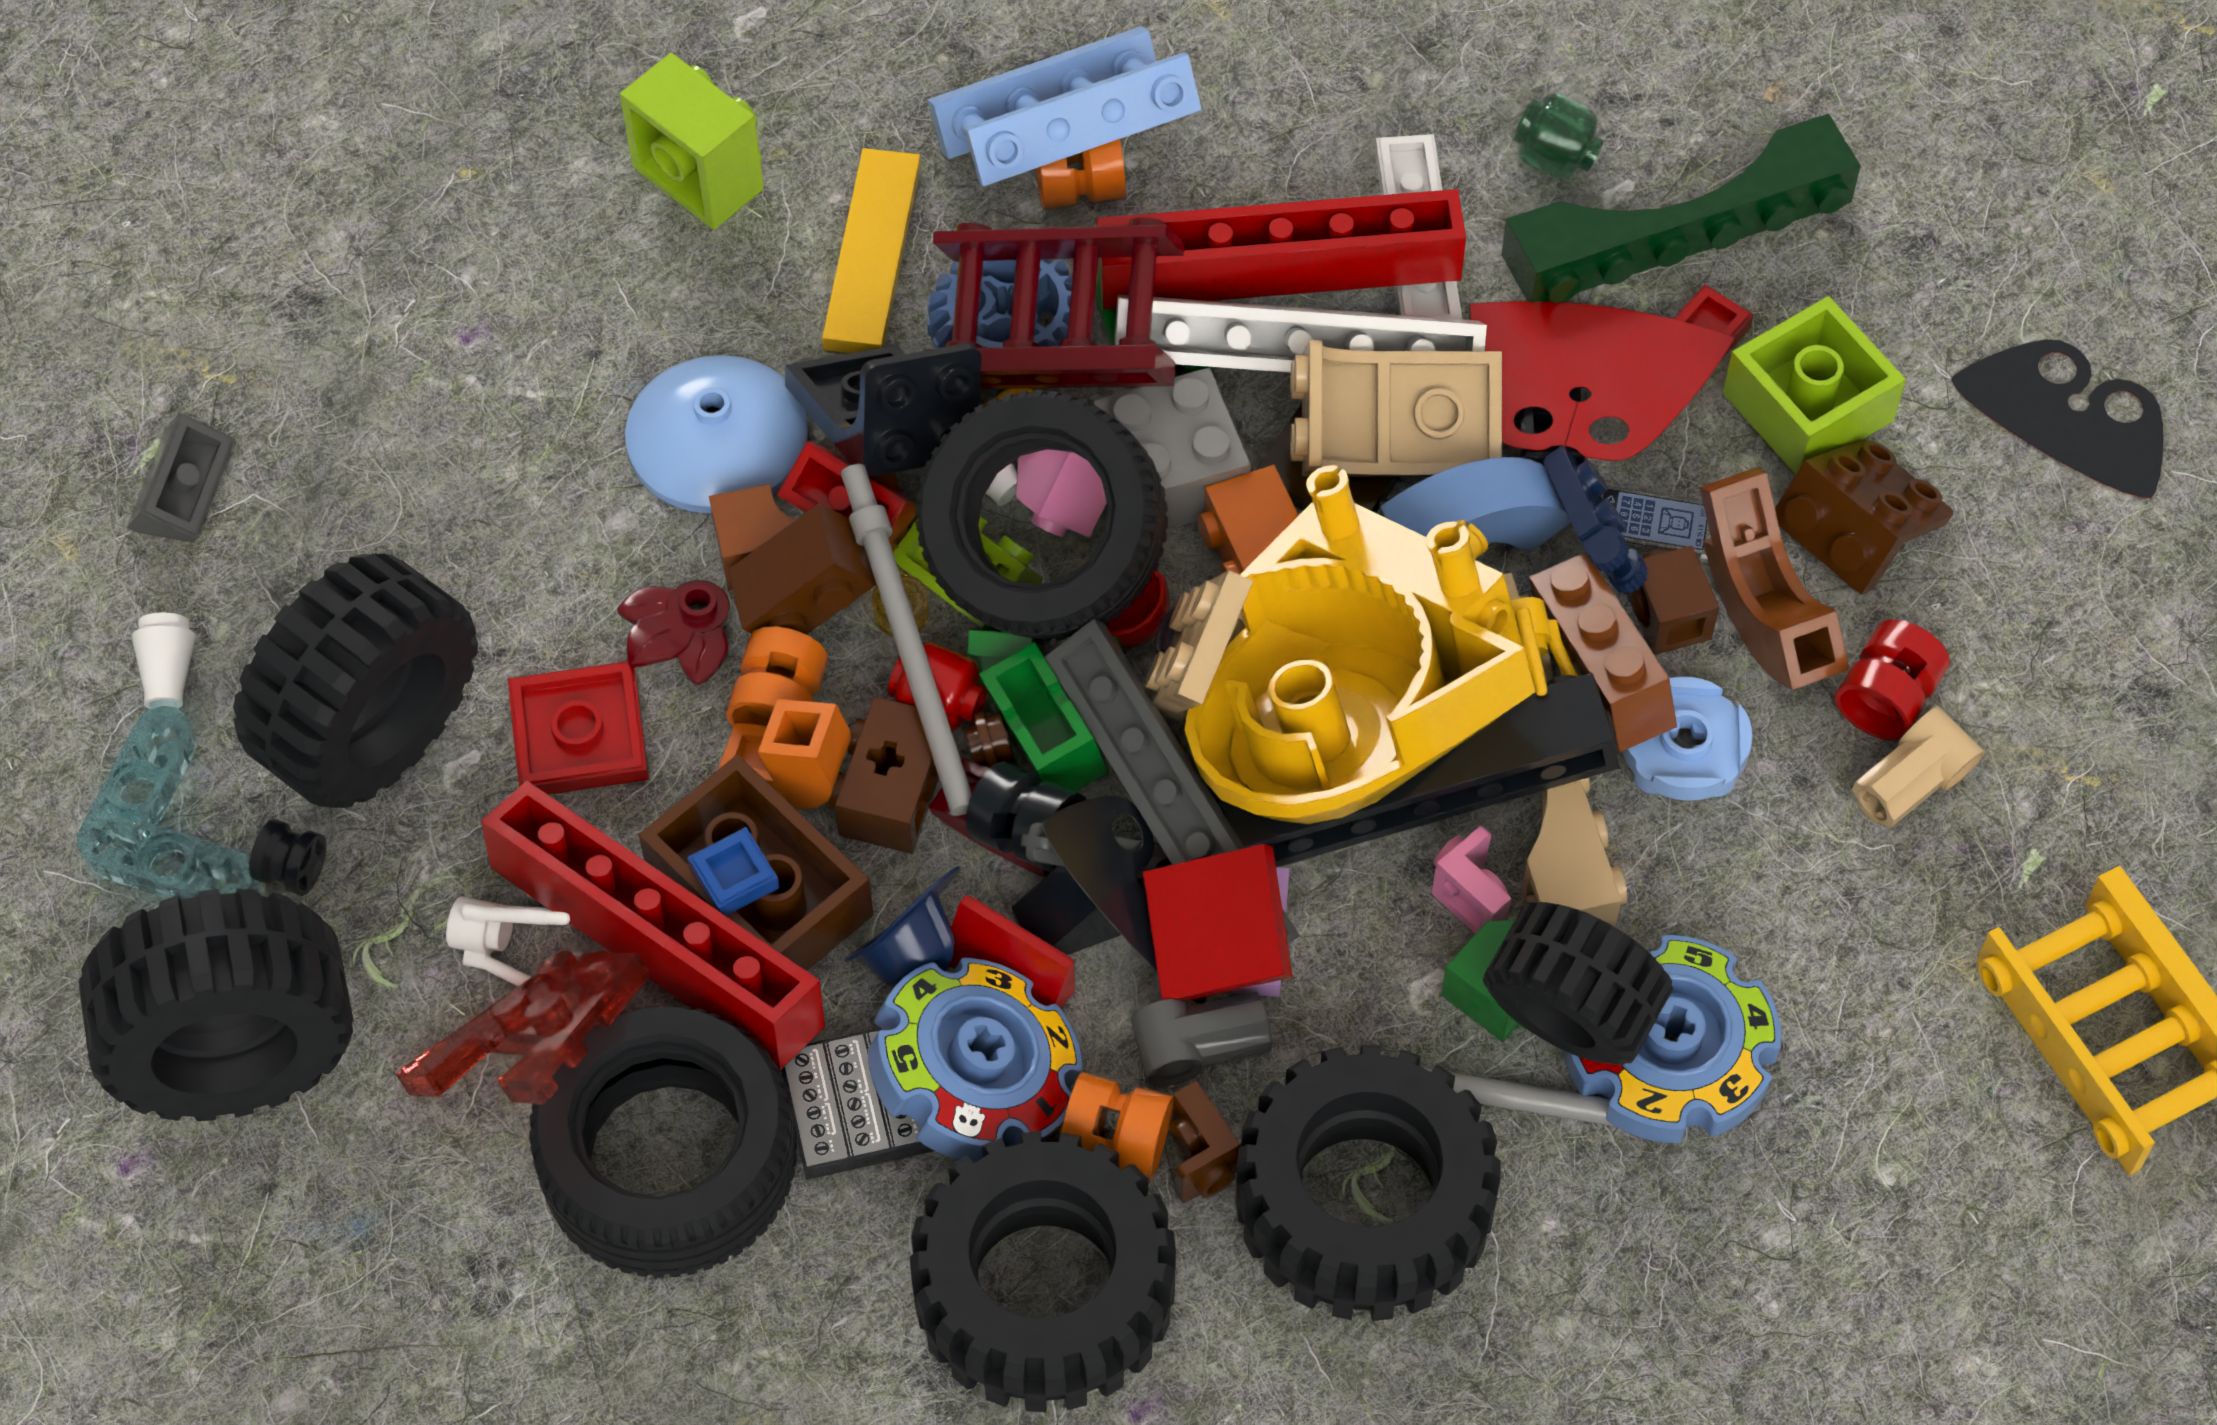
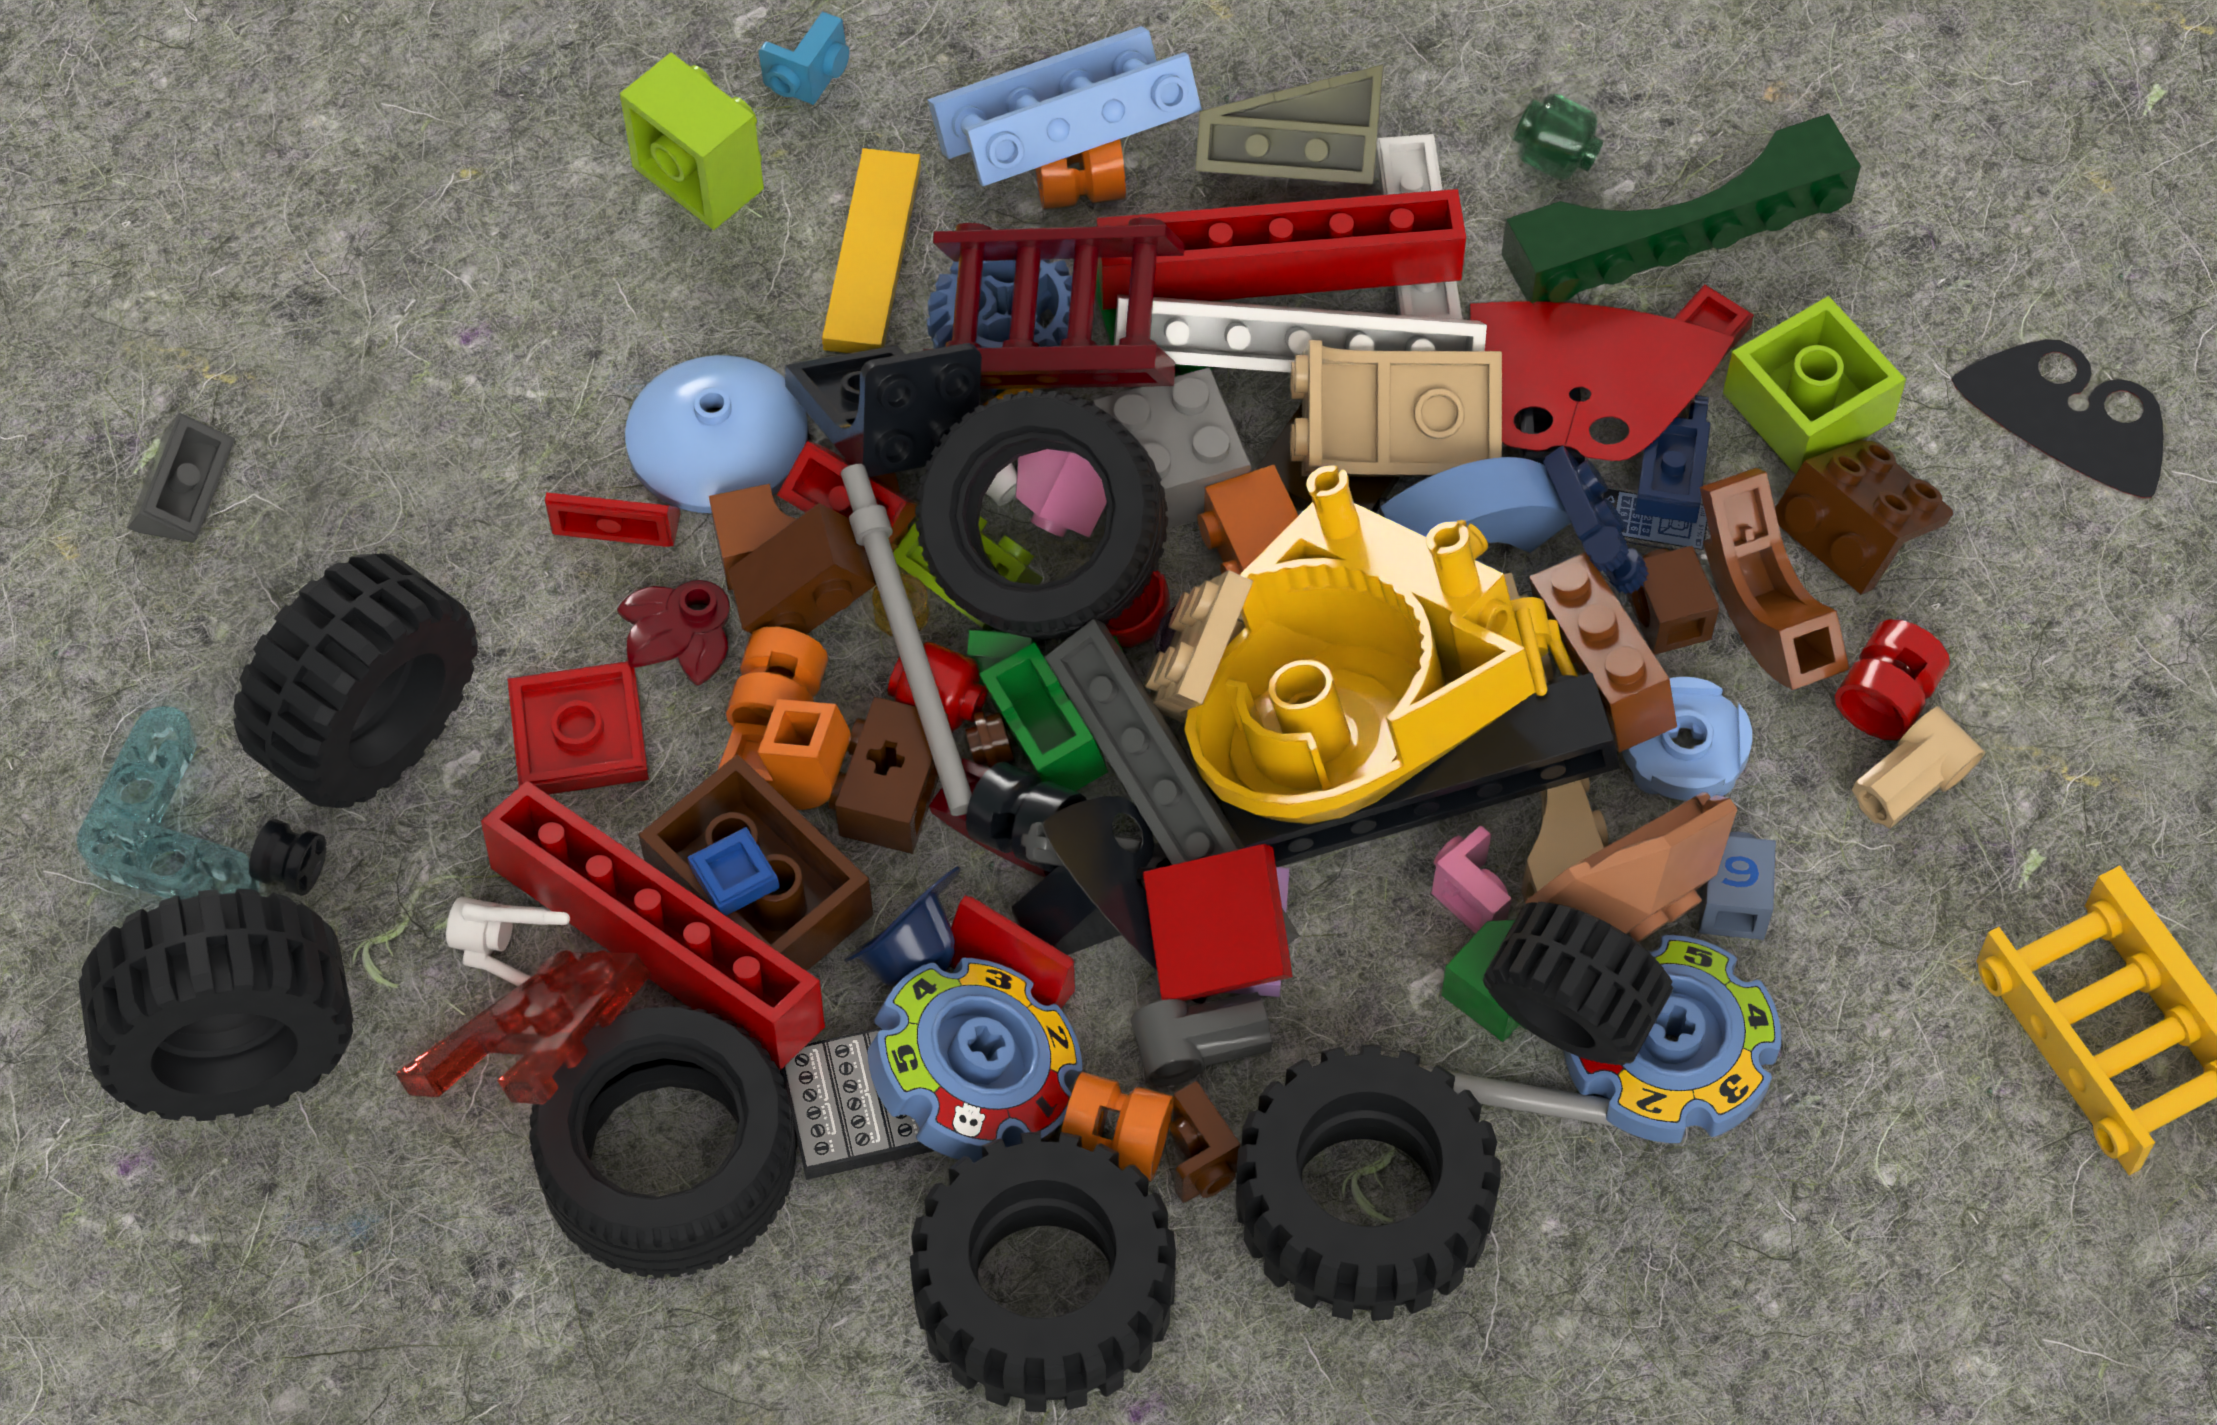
white cone [131,612,196,711] -> none
none -> red slope [545,492,681,547]
none -> dark azure bracket [758,11,850,105]
none -> olive wedge [1195,64,1384,185]
none -> nougat wedge [1525,792,1737,943]
none -> dark blue hinge [1634,395,1711,523]
none -> sand blue brick [1698,832,1776,940]

